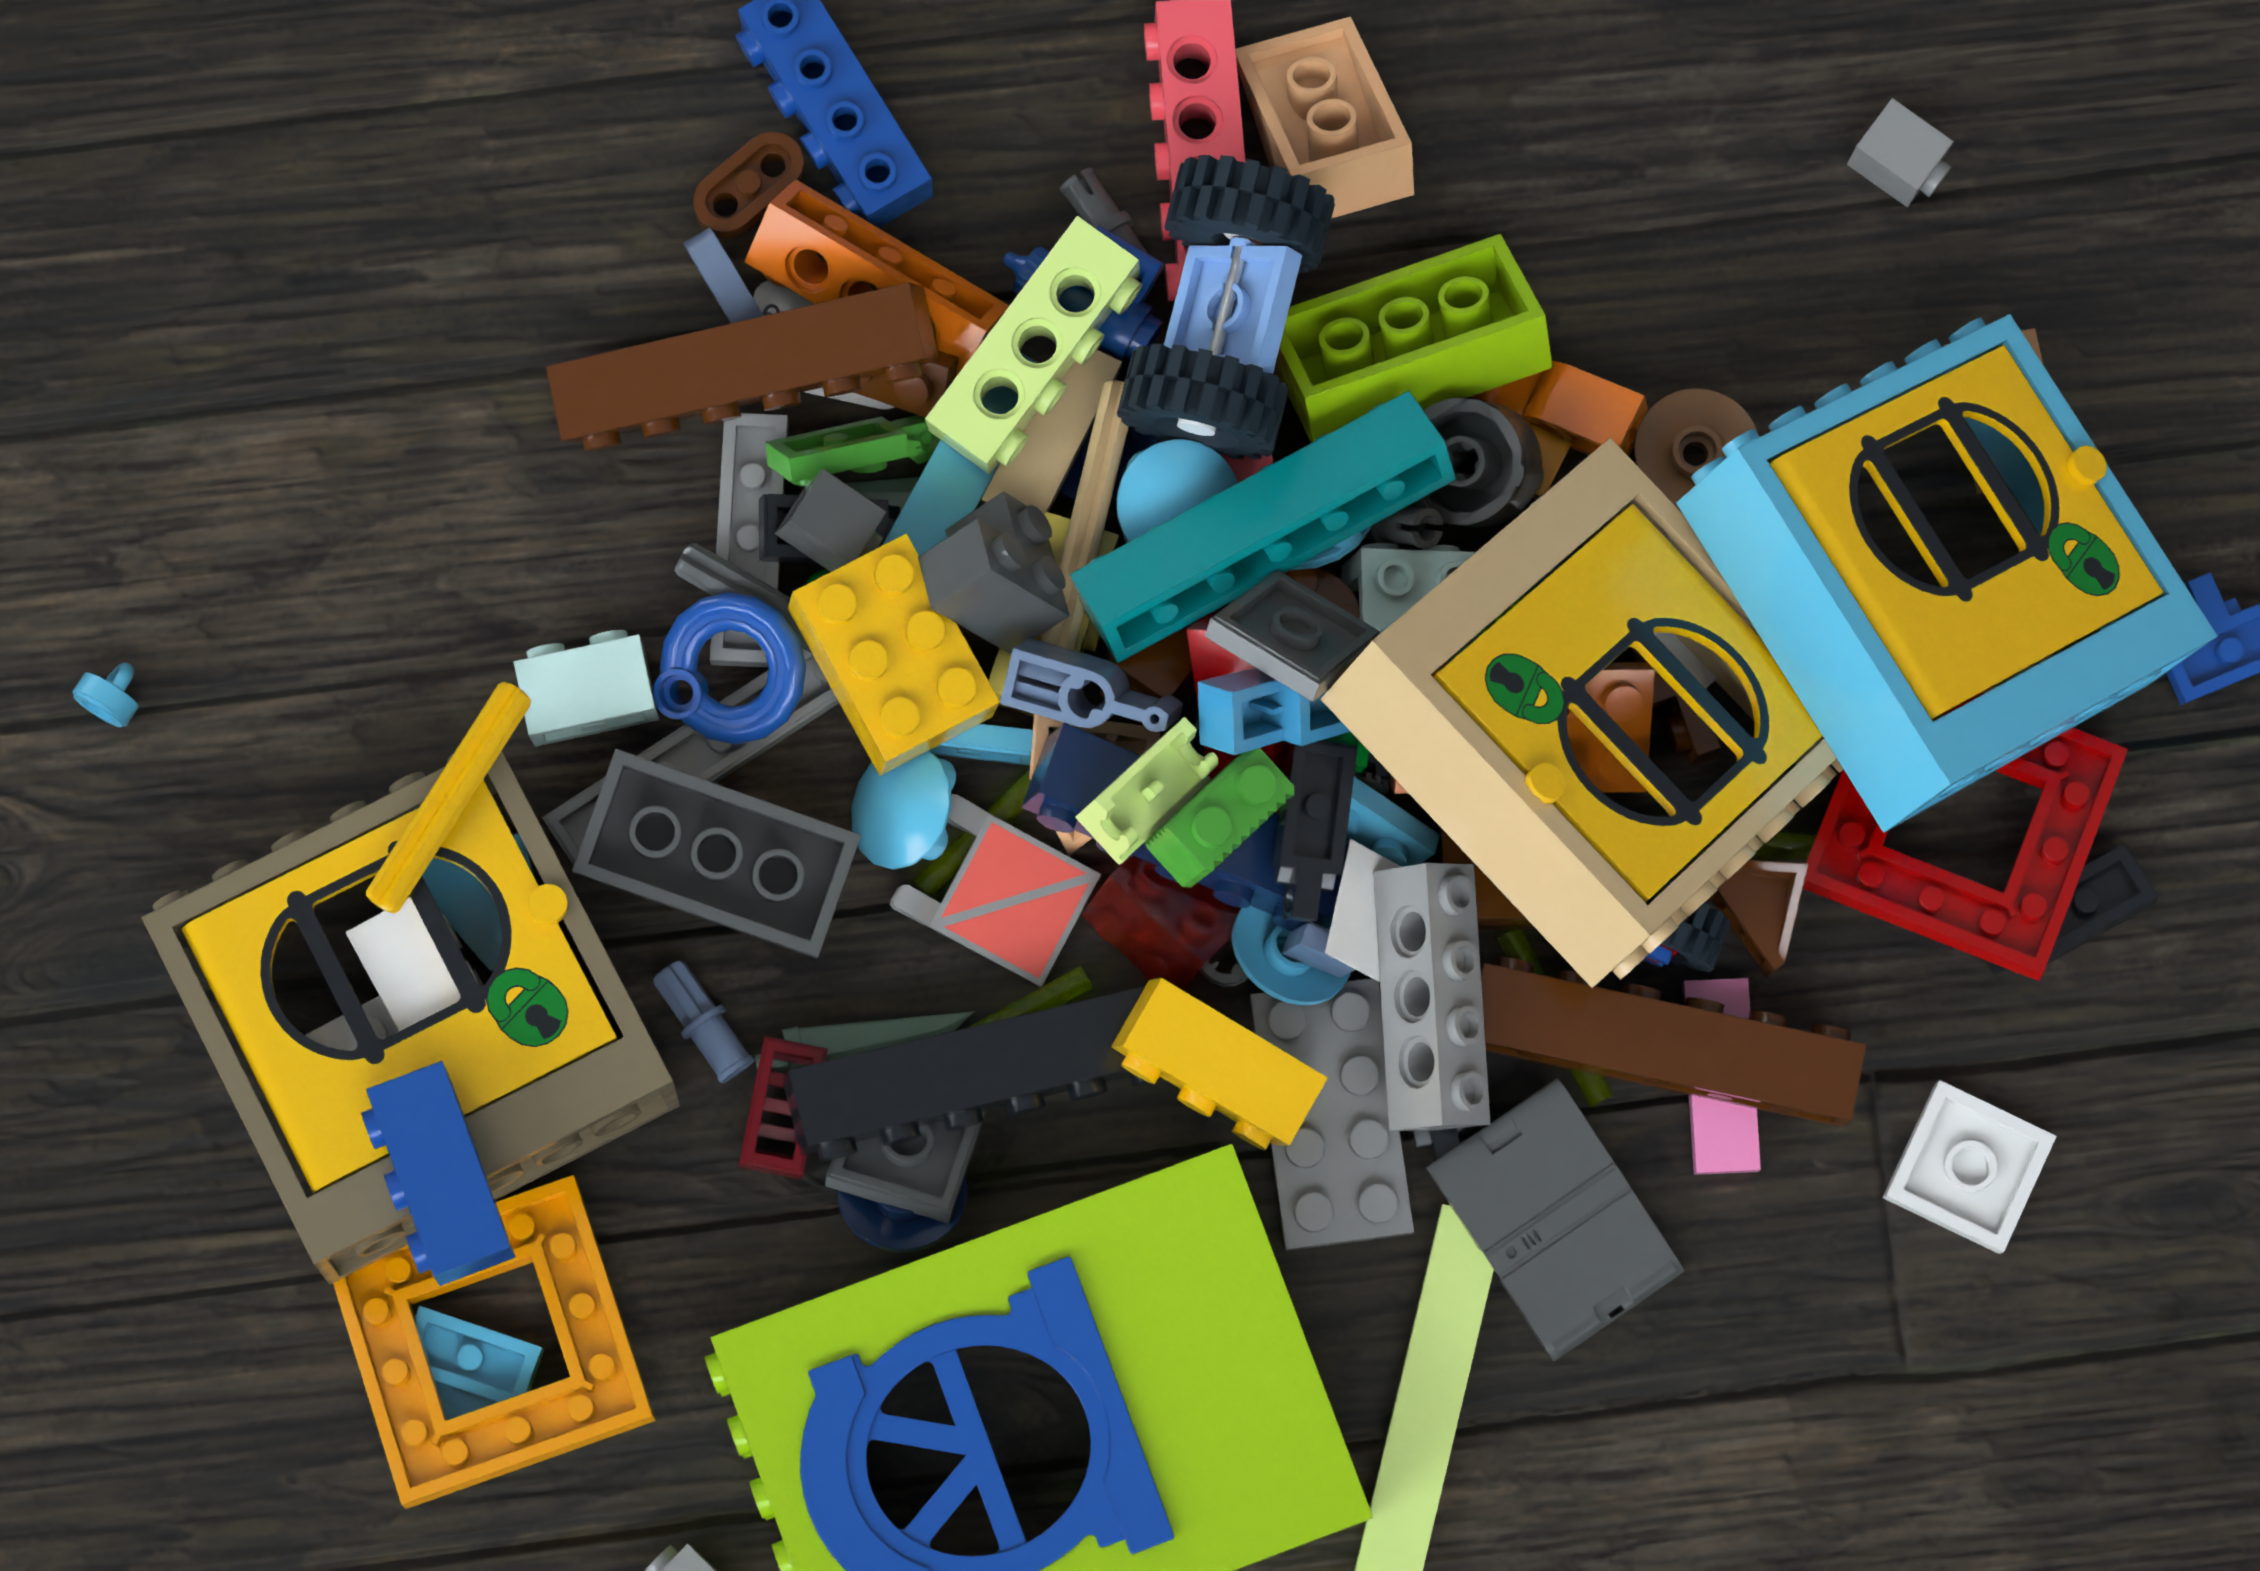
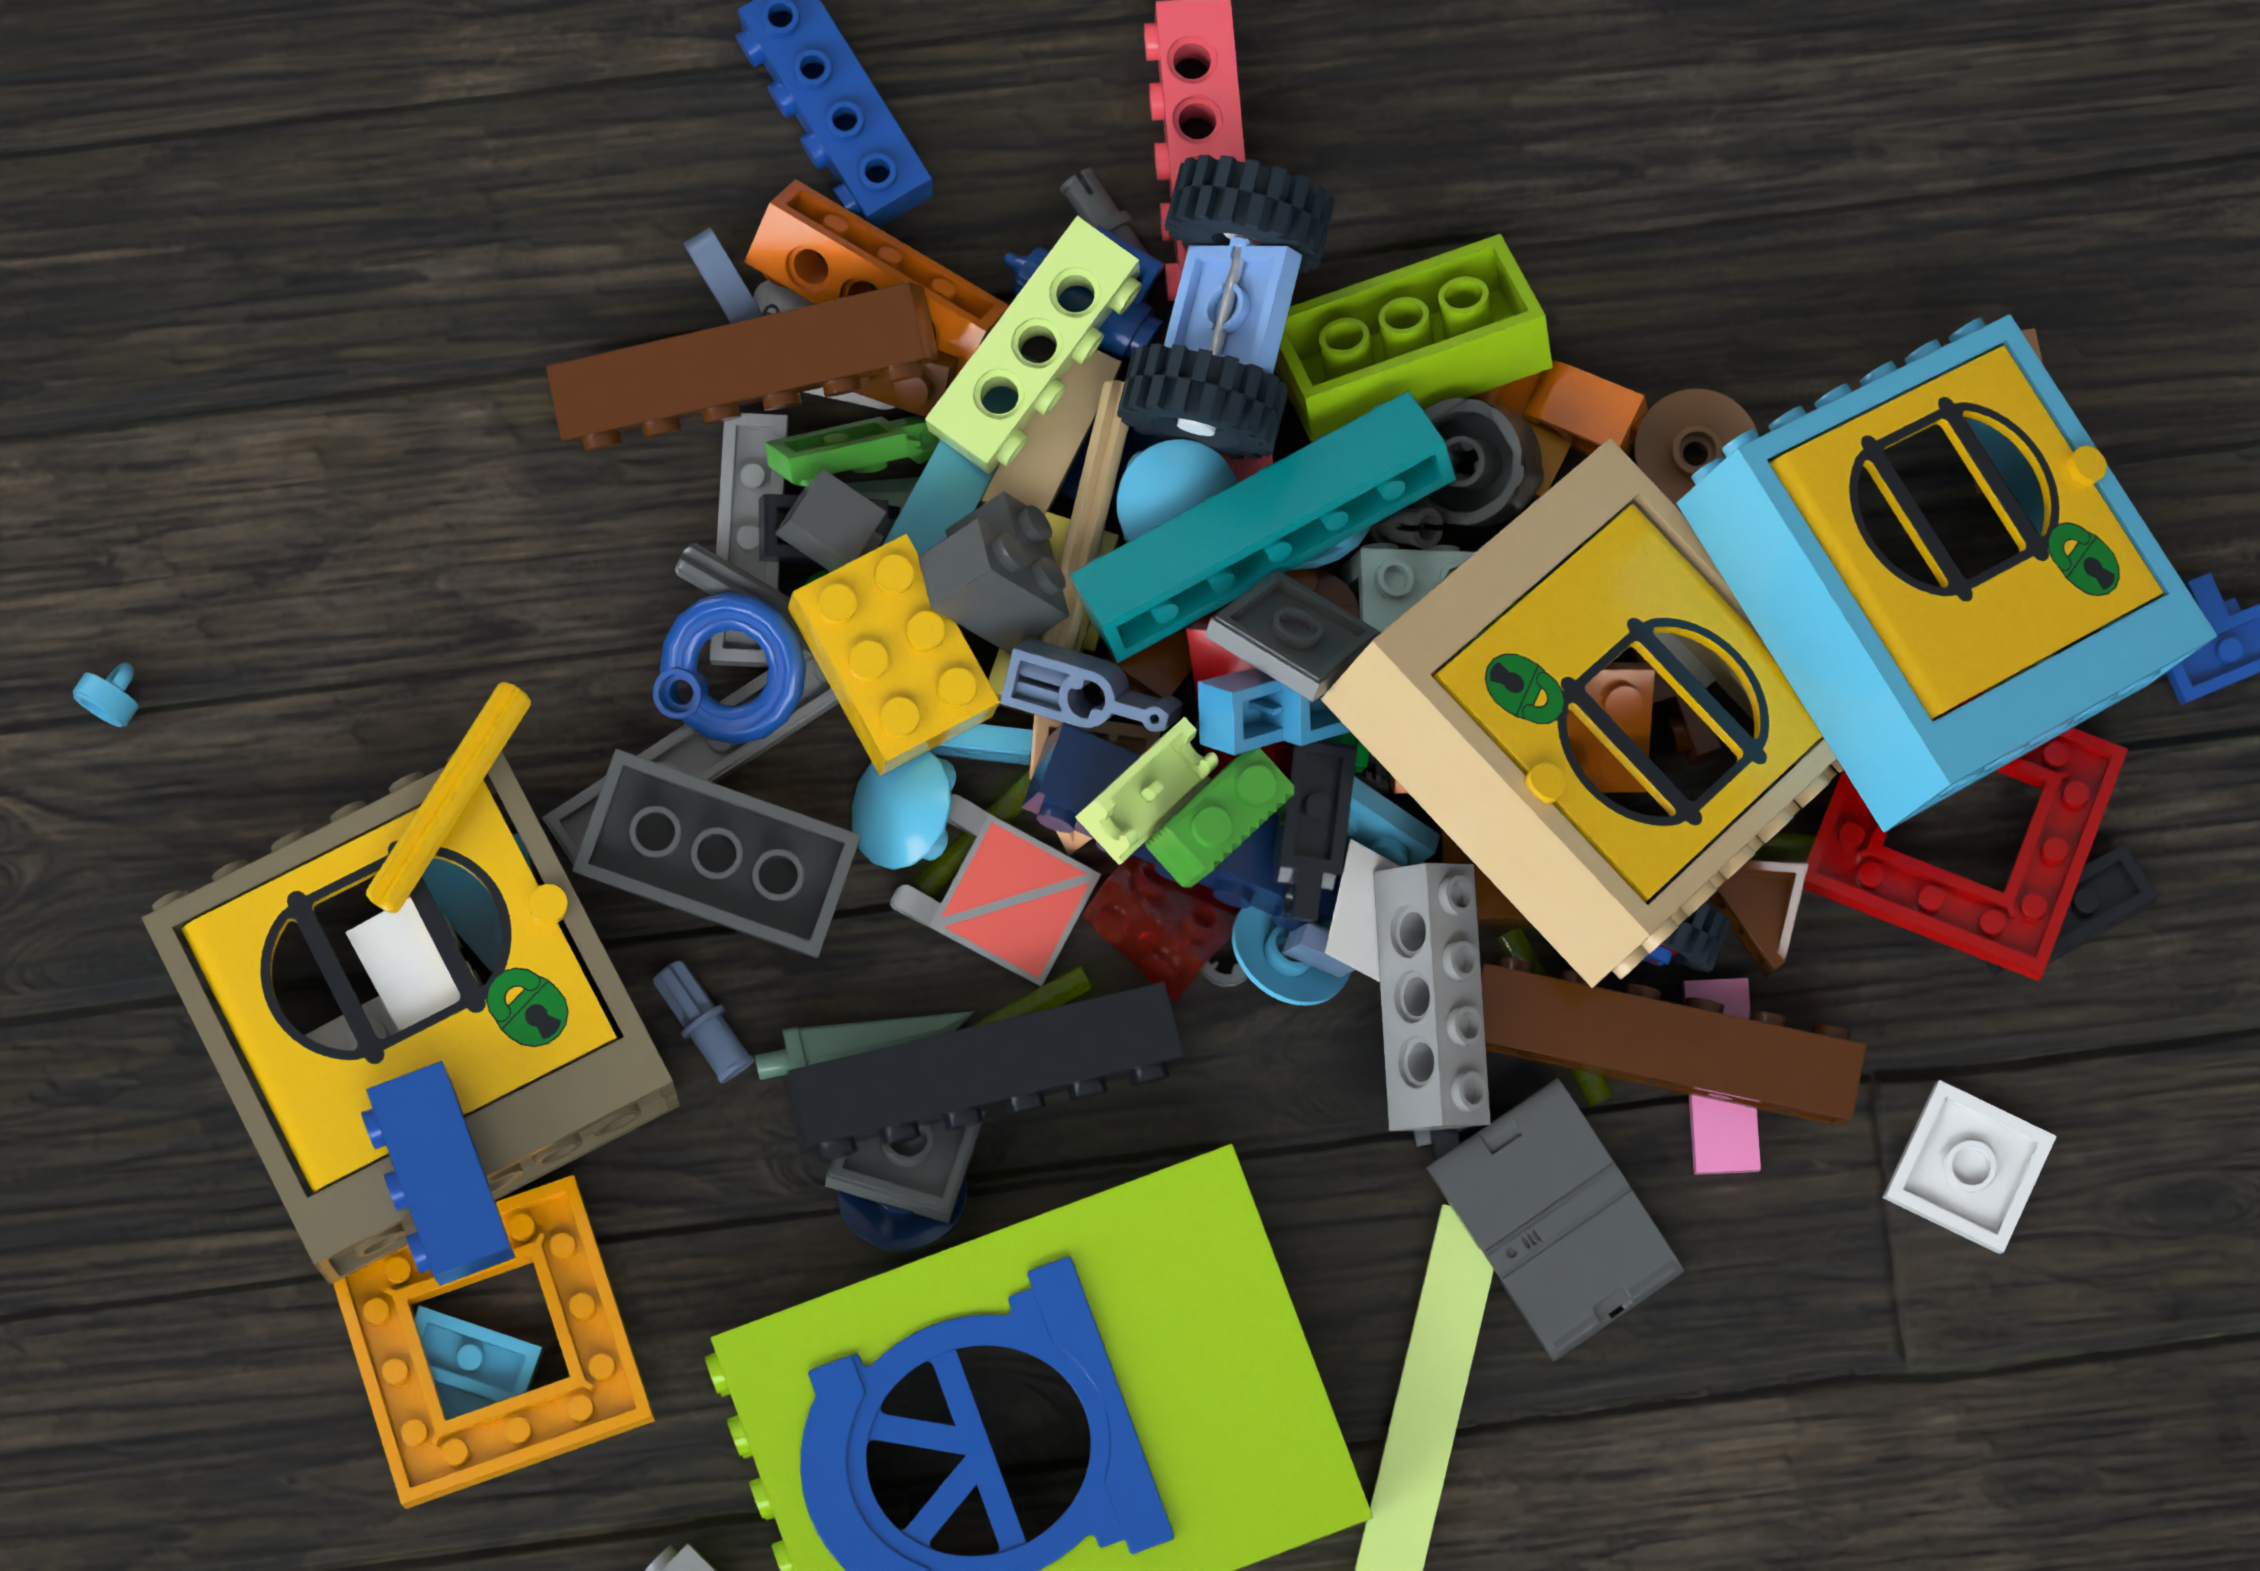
light aqua brick [513,630,659,747] -> none
reddish brown plate [693,131,805,238] -> none
dark red slope [738,1036,828,1179] -> none
yellow brick [1111,978,1328,1150] -> none
light nougat slope [1235,16,1414,219] -> none
light grey plate [1250,978,1414,1251] -> none
light grey brick [1847,98,1954,207] -> none

